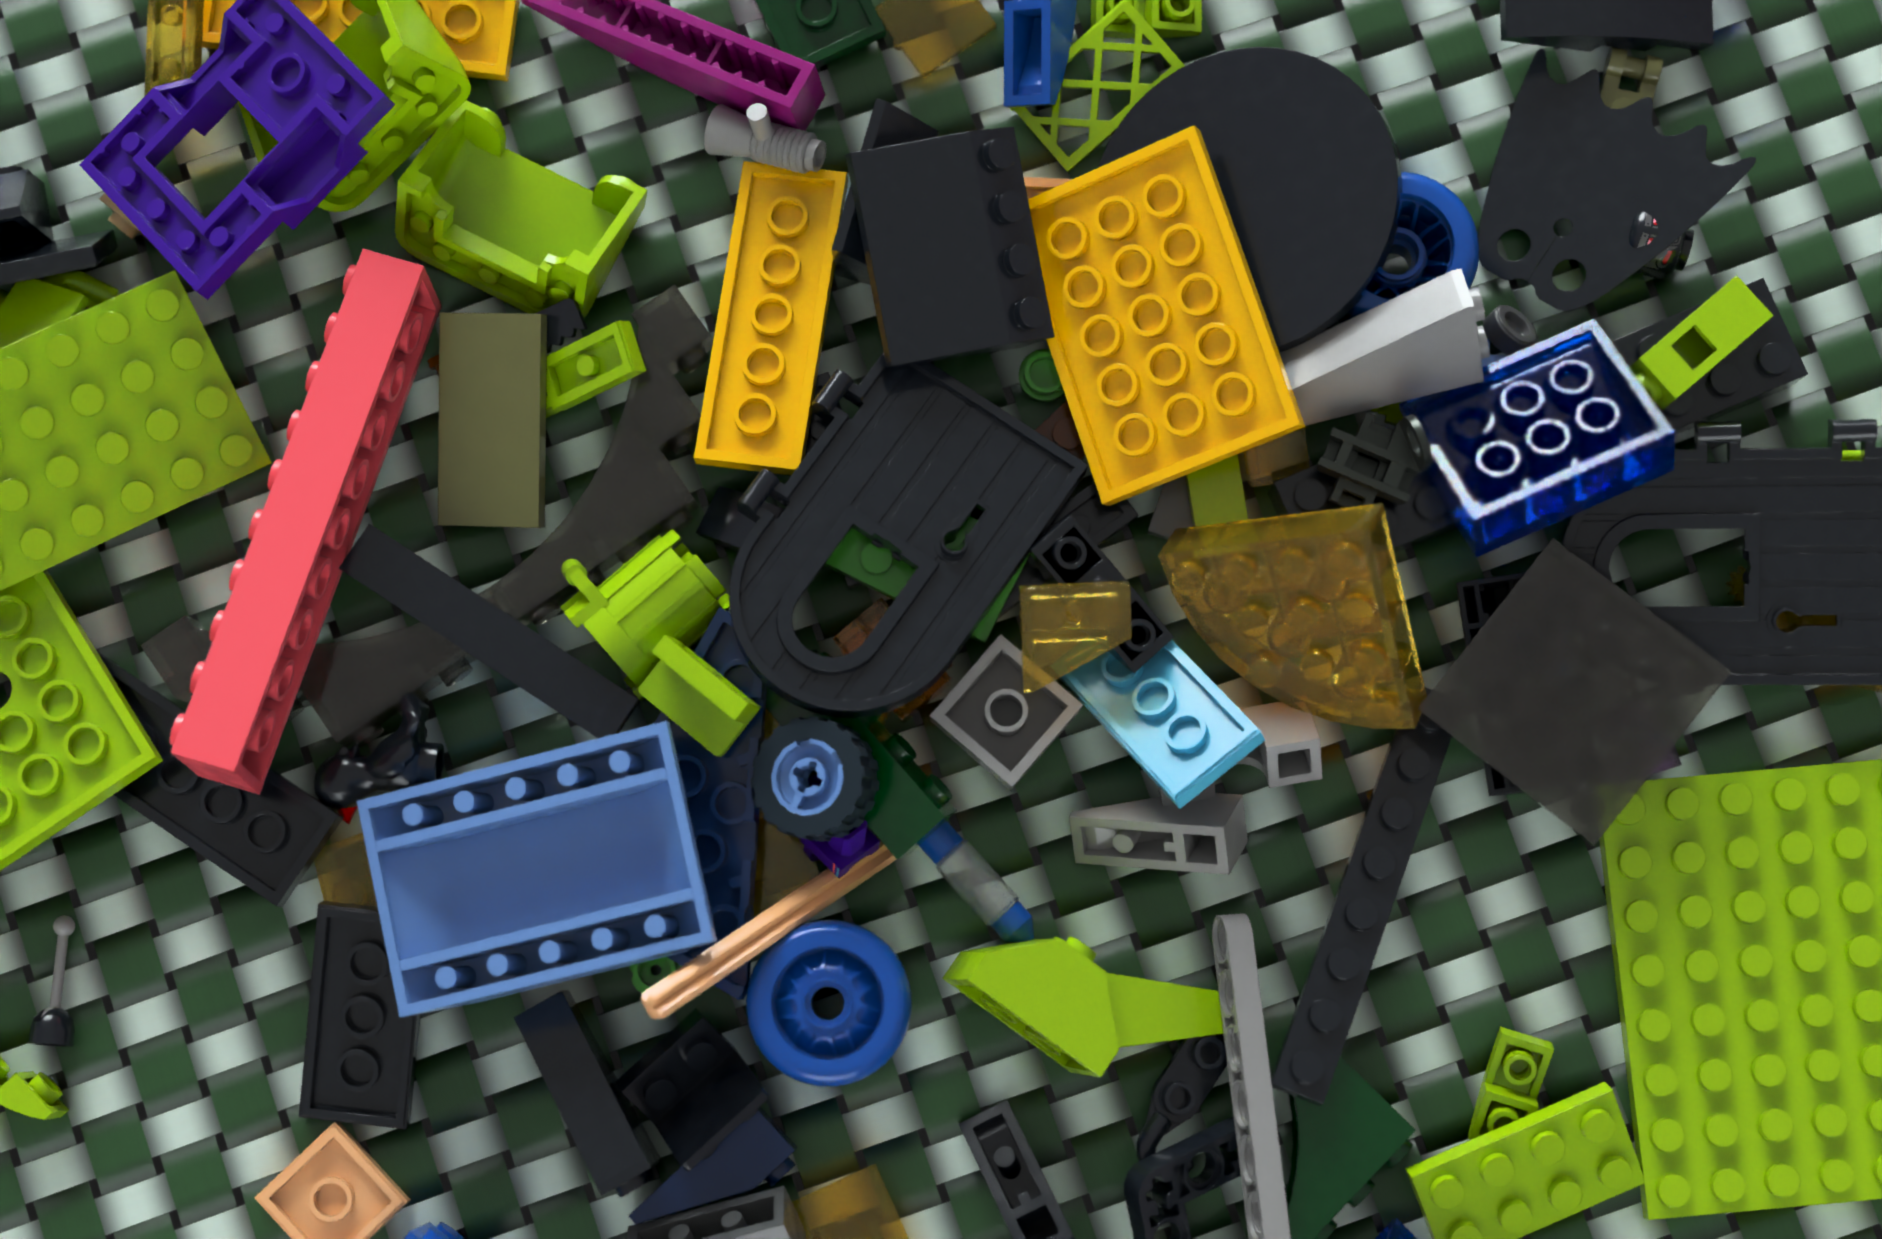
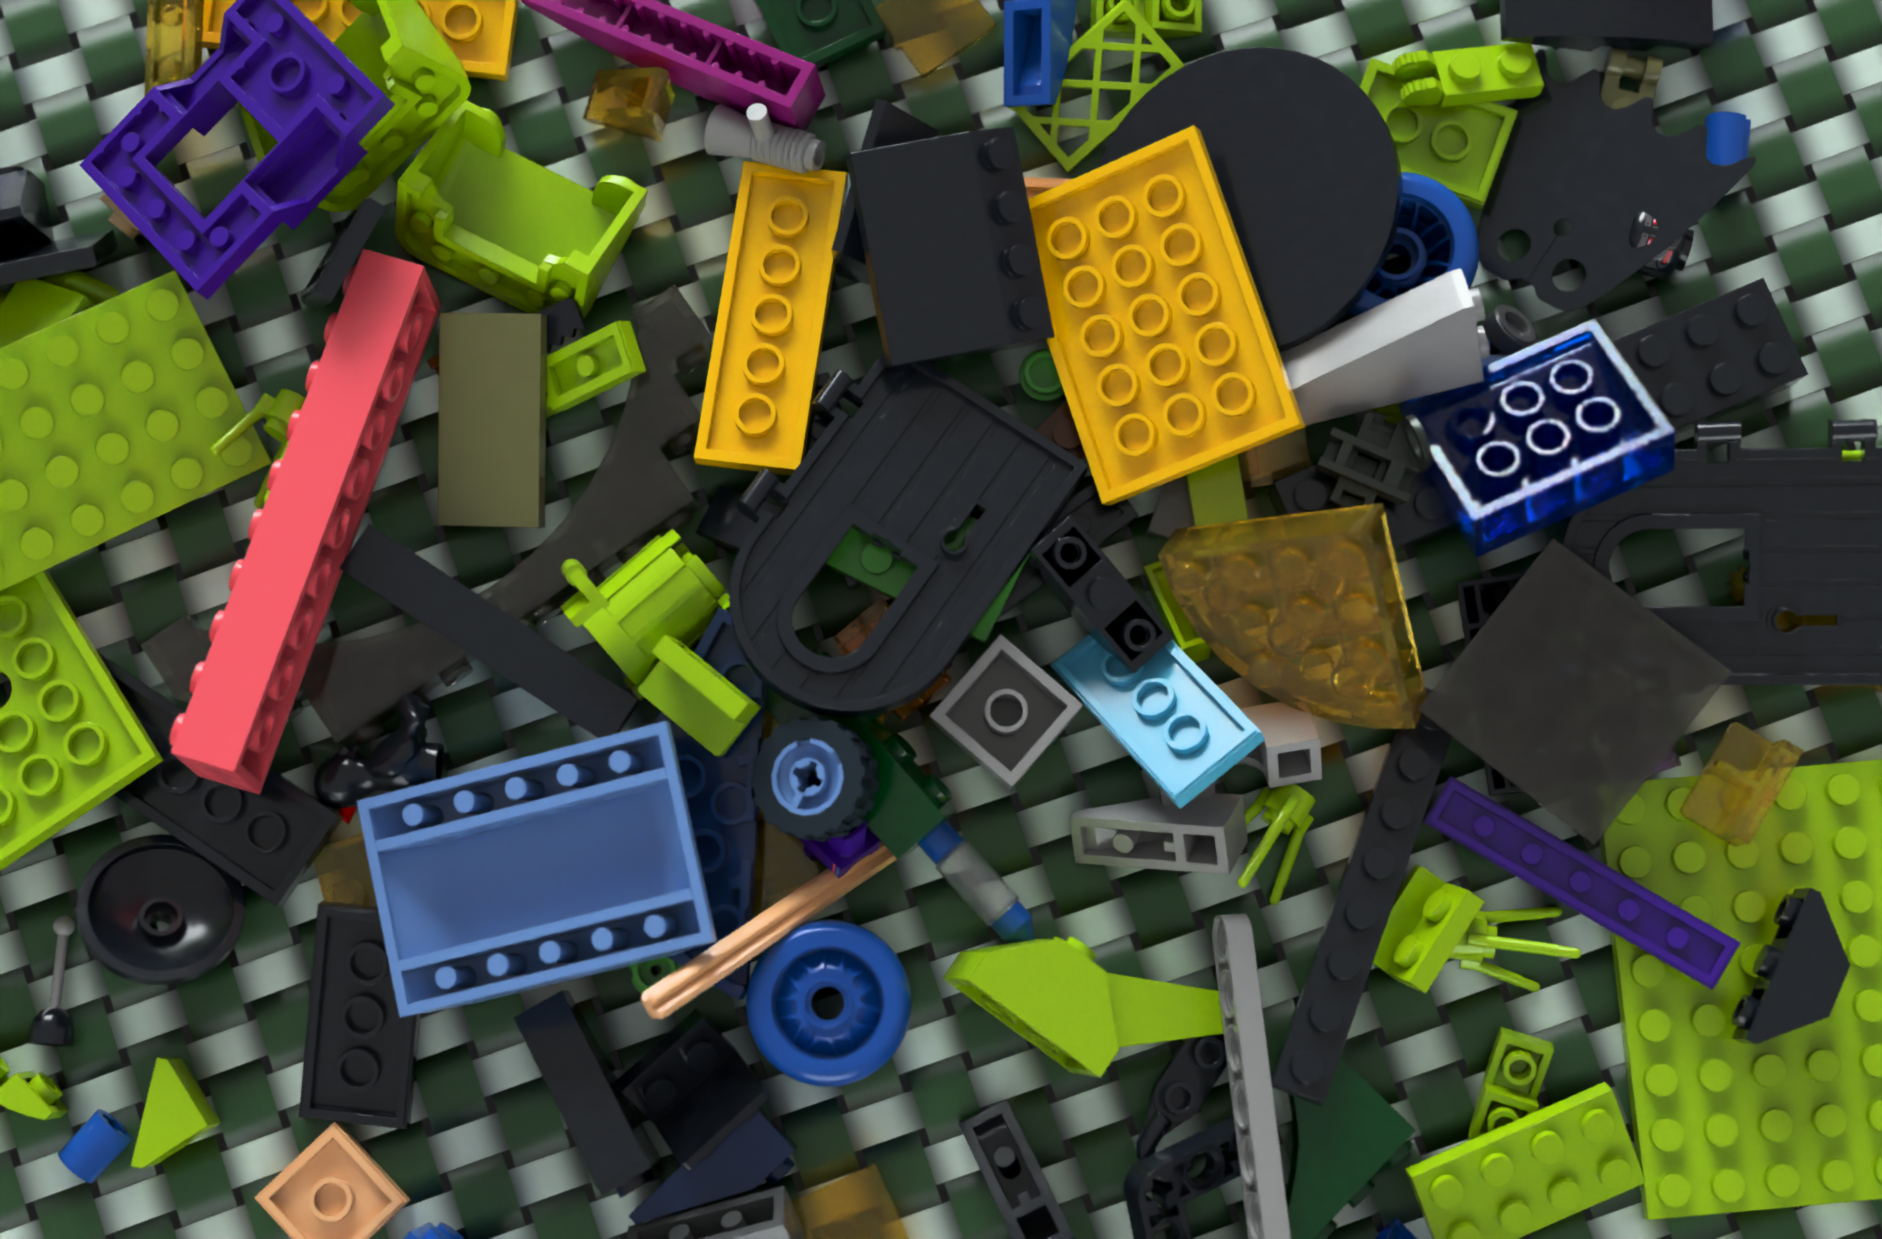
clear yellow wing [1019,581,1132,693] -> none
lime brick [1627,275,1773,410] -> none
none -> blue piece [58,1109,133,1183]
none -> black dish [76,834,246,985]
none -> lime slope [131,1056,221,1169]
none -> lime plant [210,388,305,508]
none -> black tile [300,197,386,311]
none -> clear yellow slope [583,67,675,142]
none -> lime piece [1143,556,1213,663]
none -> lime plant [1237,784,1316,906]
none -> lime tile [1360,58,1518,211]
none -> lime bracket [1373,865,1485,994]
none -> lime hinge [1392,43,1544,107]
none -> dark purple tile [1423,776,1740,990]
none -> lime plant [1449,906,1581,992]
none -> clear yellow panel [1680,722,1803,847]
none -> blue piece [1705,112,1751,166]
none -> black slope [1731,888,1850,1044]

